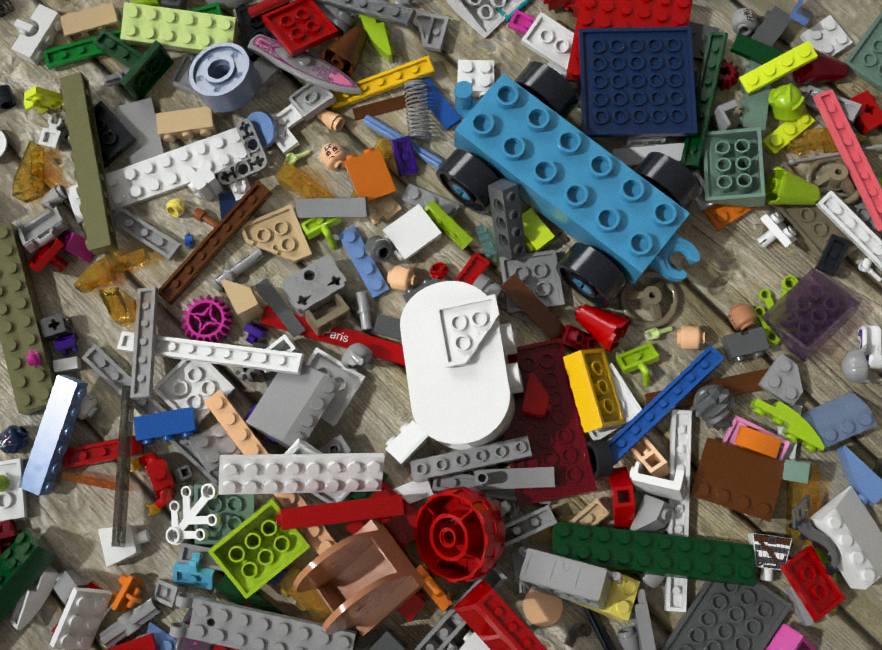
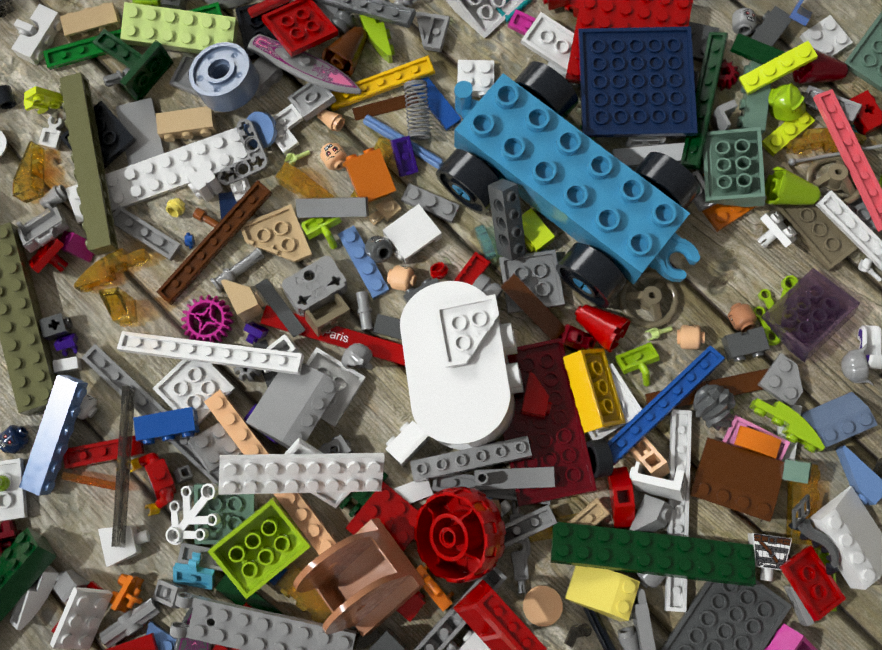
dark pink plate [26,349,43,368] -> none
light grey plate [130,287,159,400] -> none
red brick [275,495,404,530] -> none
lime plate [423,200,473,250] -> none
light grey container [518,547,623,610] -> none
black plate [815,234,851,277] -> none

